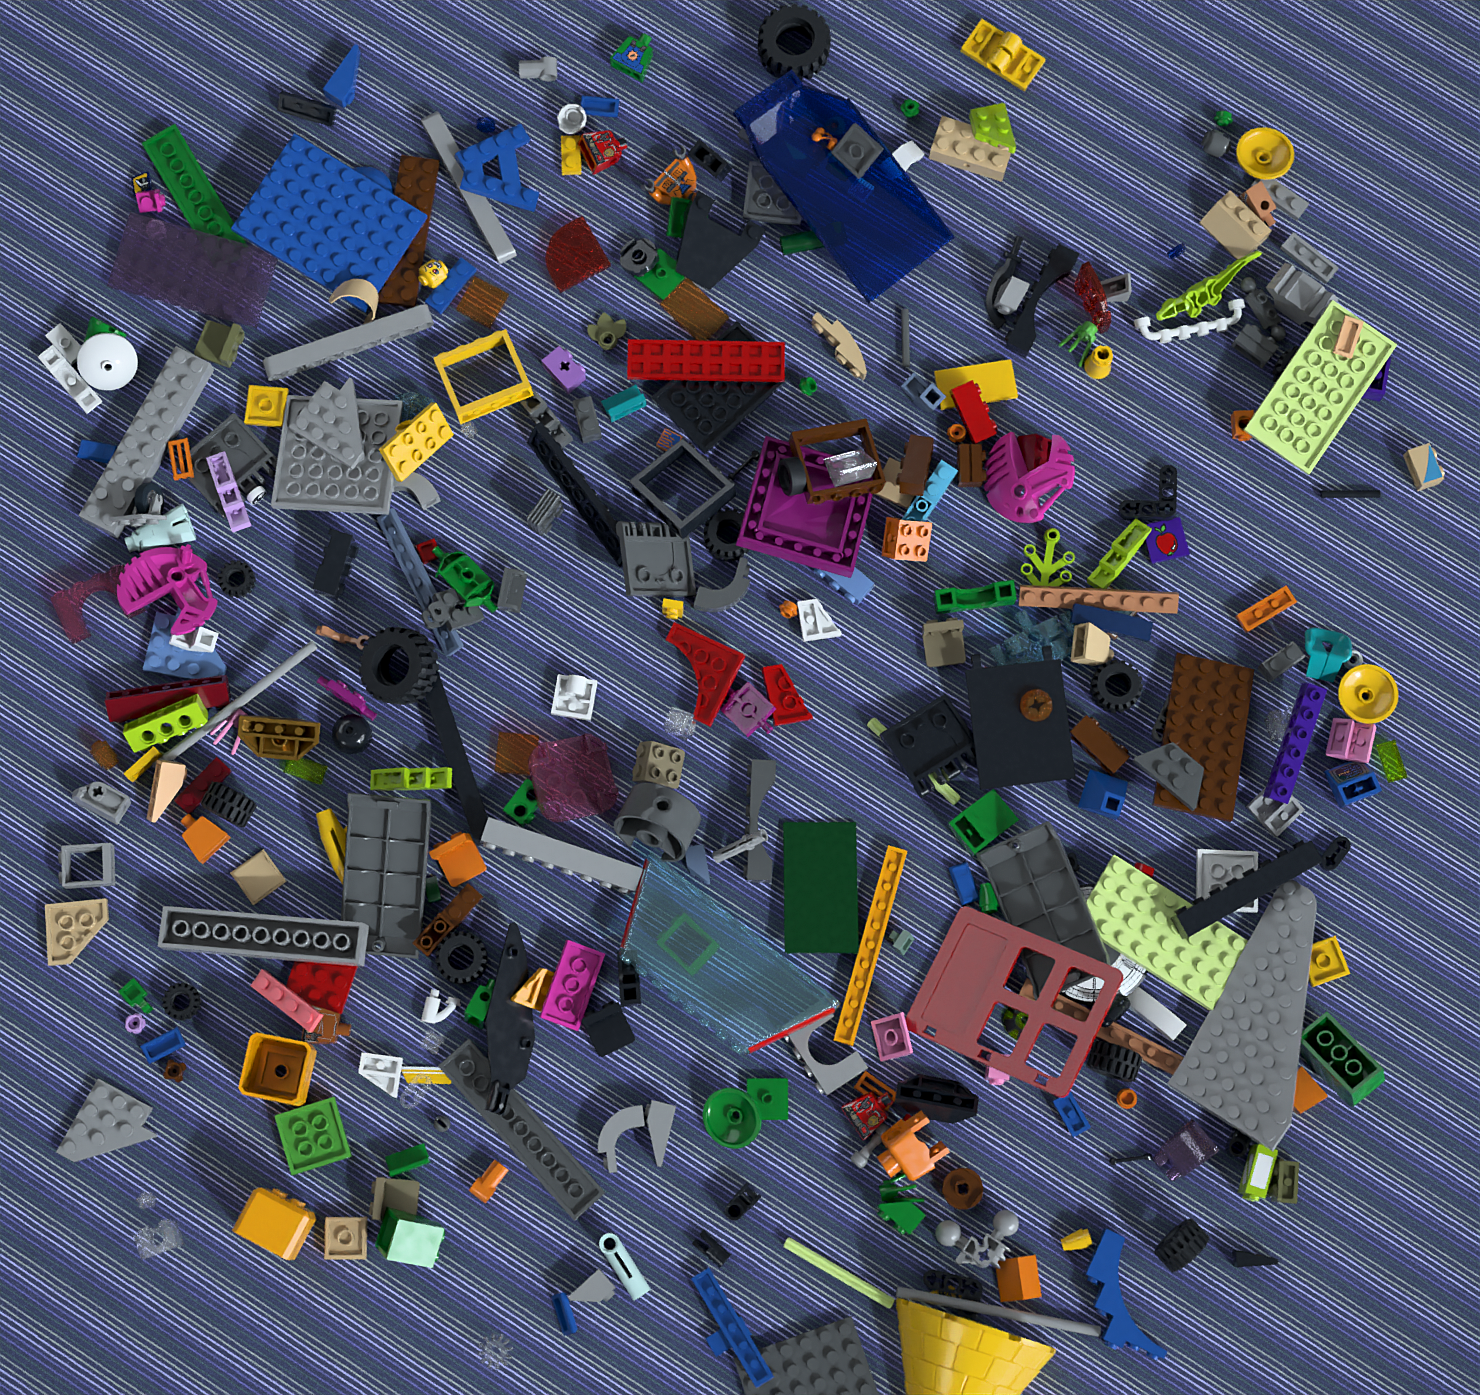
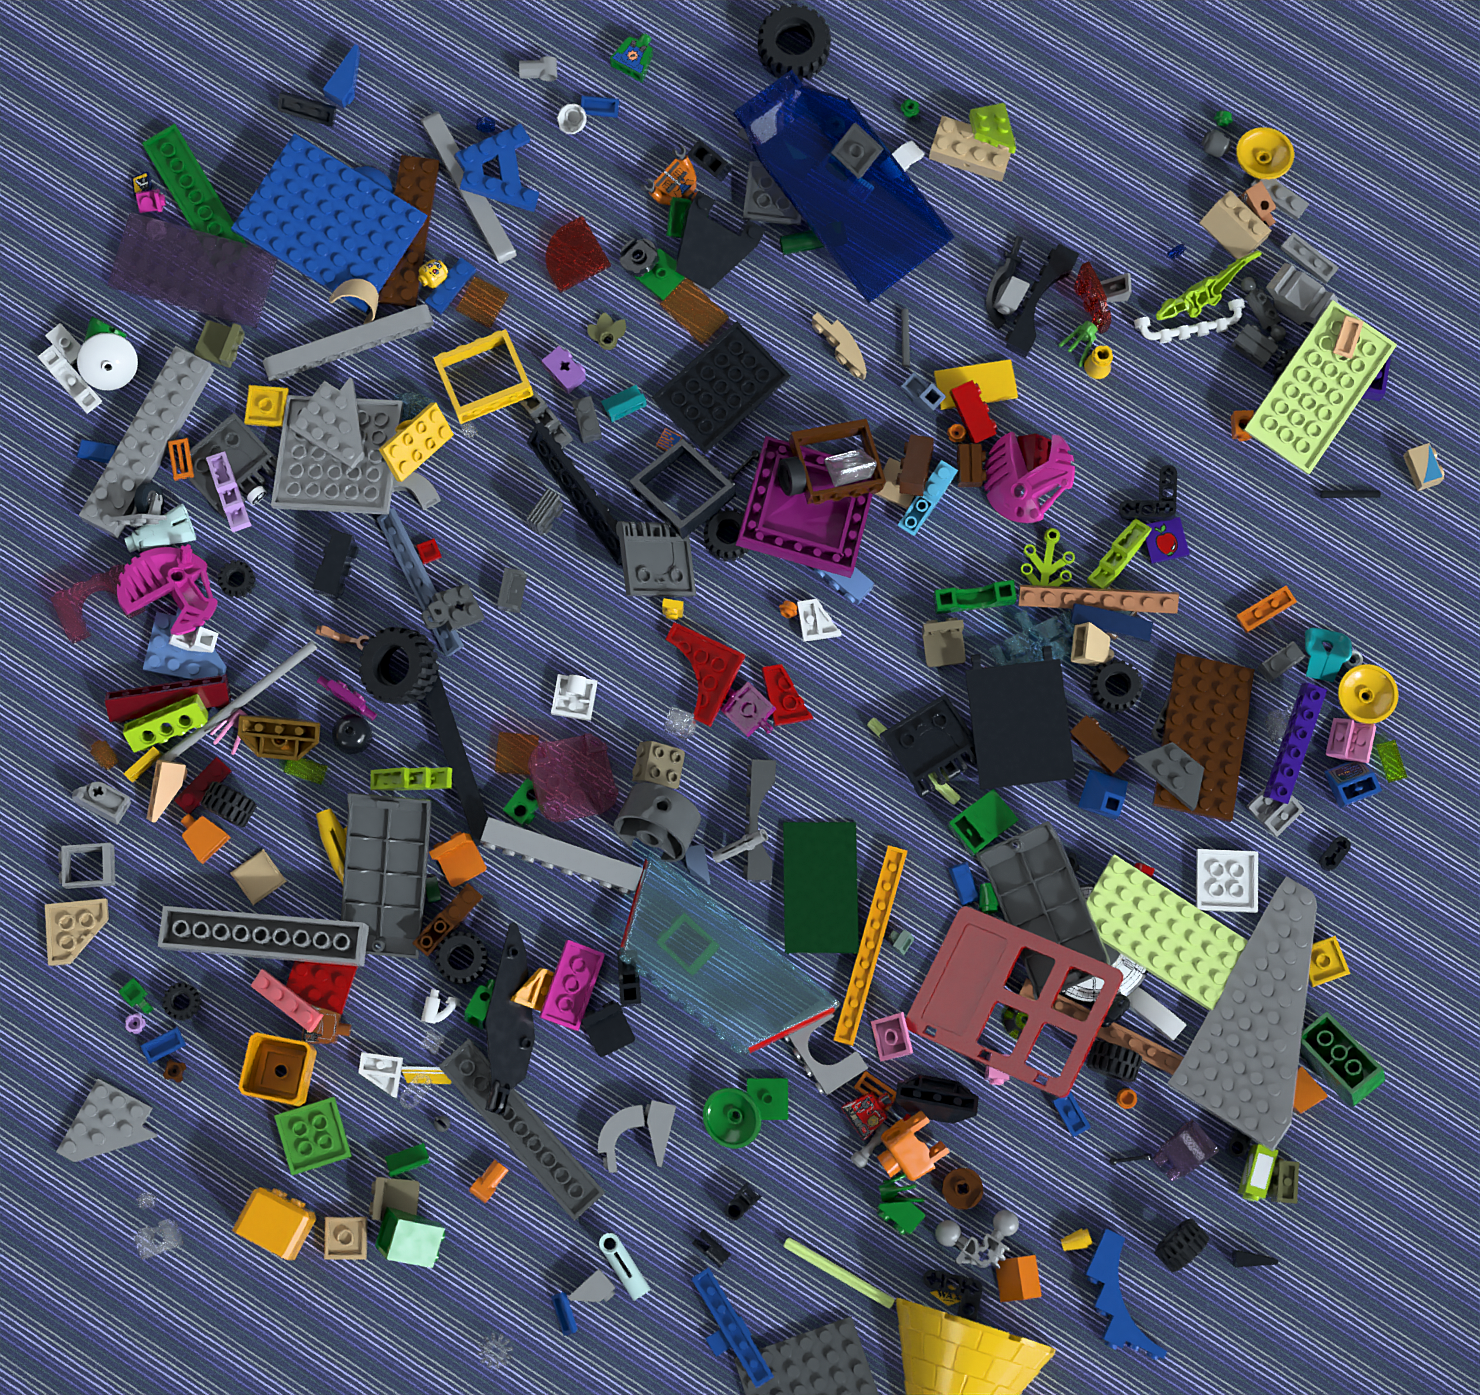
green plate [432,546,498,613] -> none
yellow plate [561,135,582,175] -> none
torso [577,130,627,175] -> none
red plate [627,339,785,382] -> none
dark grey arch [694,557,751,613] -> none
green plate [799,377,817,396] -> none
orange piece [812,127,838,150] -> none
orange bracket [881,517,932,562] -> none
light grey piece [896,1286,1101,1337] -> none
yellow plate [960,19,1046,91] -> none
clear orange gear [1020,689,1052,722] -> none
black brick [1171,840,1323,939] -> none

